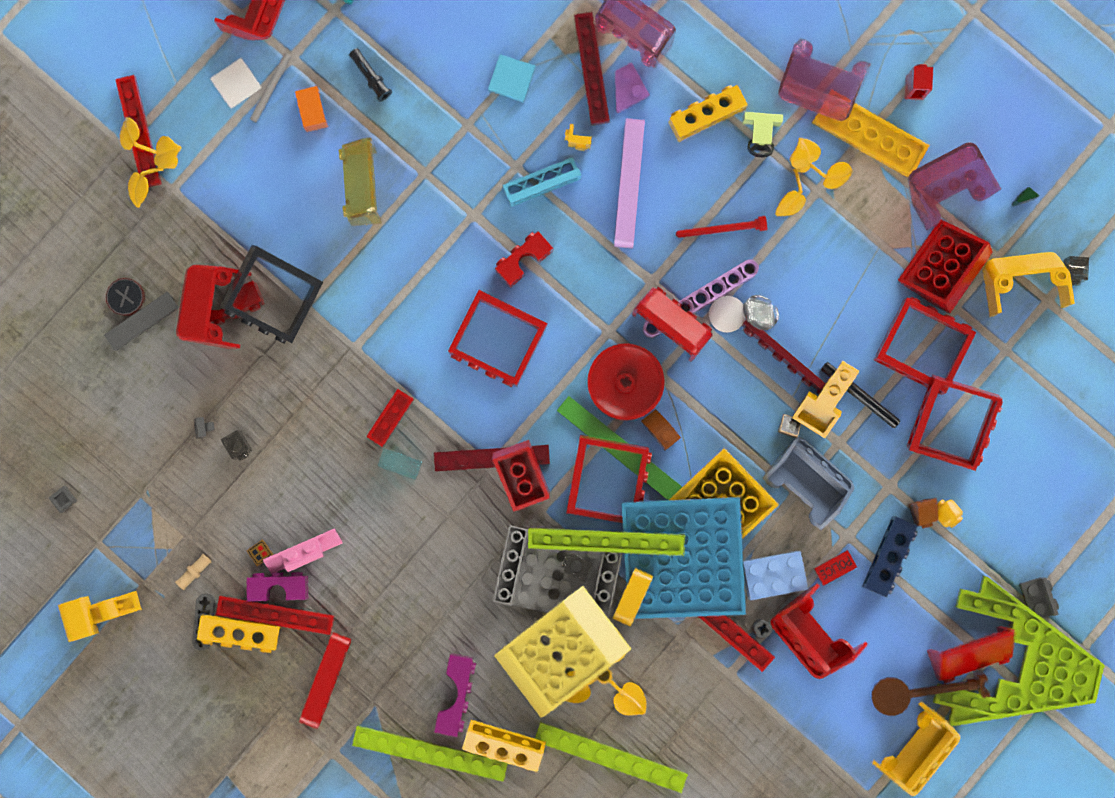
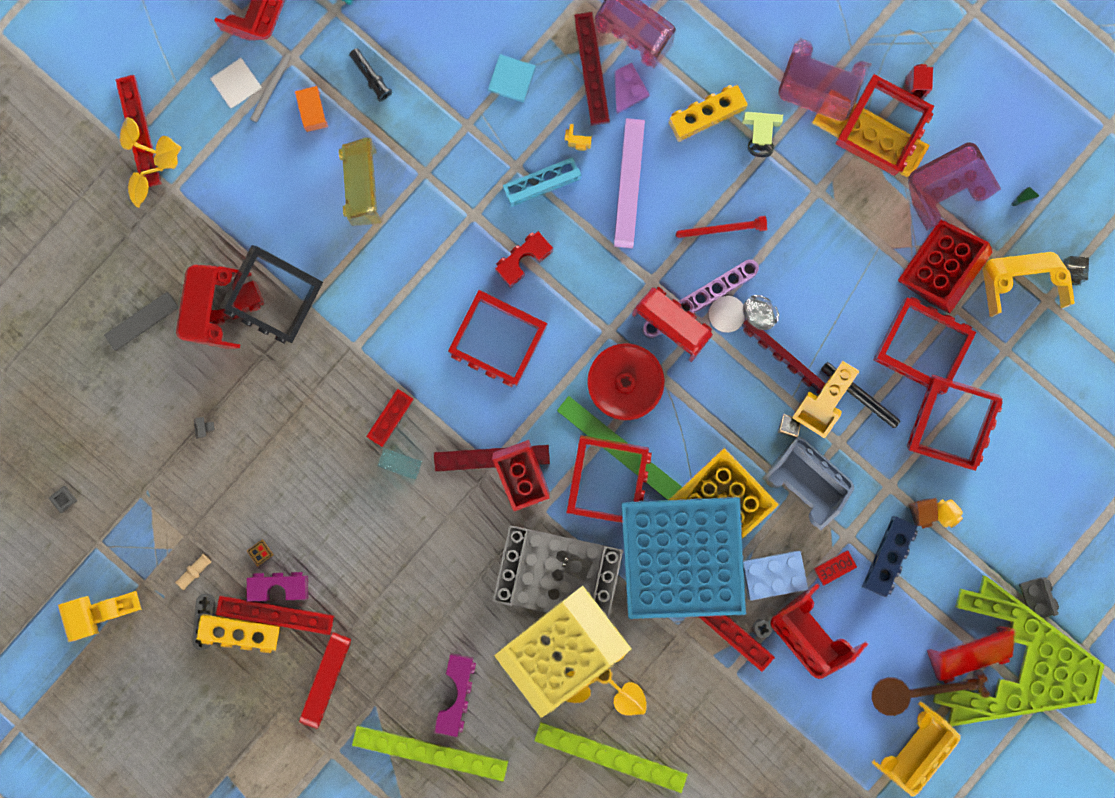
black tile [106,278,145,316] -> none
clear smoke brick [221,430,253,461] -> none
bright pink bracket [263,529,343,574] -> none
yellow brick [462,720,546,772] -> none
lime plate [528,528,685,556] -> none
yellow beam [612,568,653,627] -> none
dark orange slope [641,409,681,451] -> none
yellow plant [775,138,853,216] -> none
none -> red window [835,74,934,176]

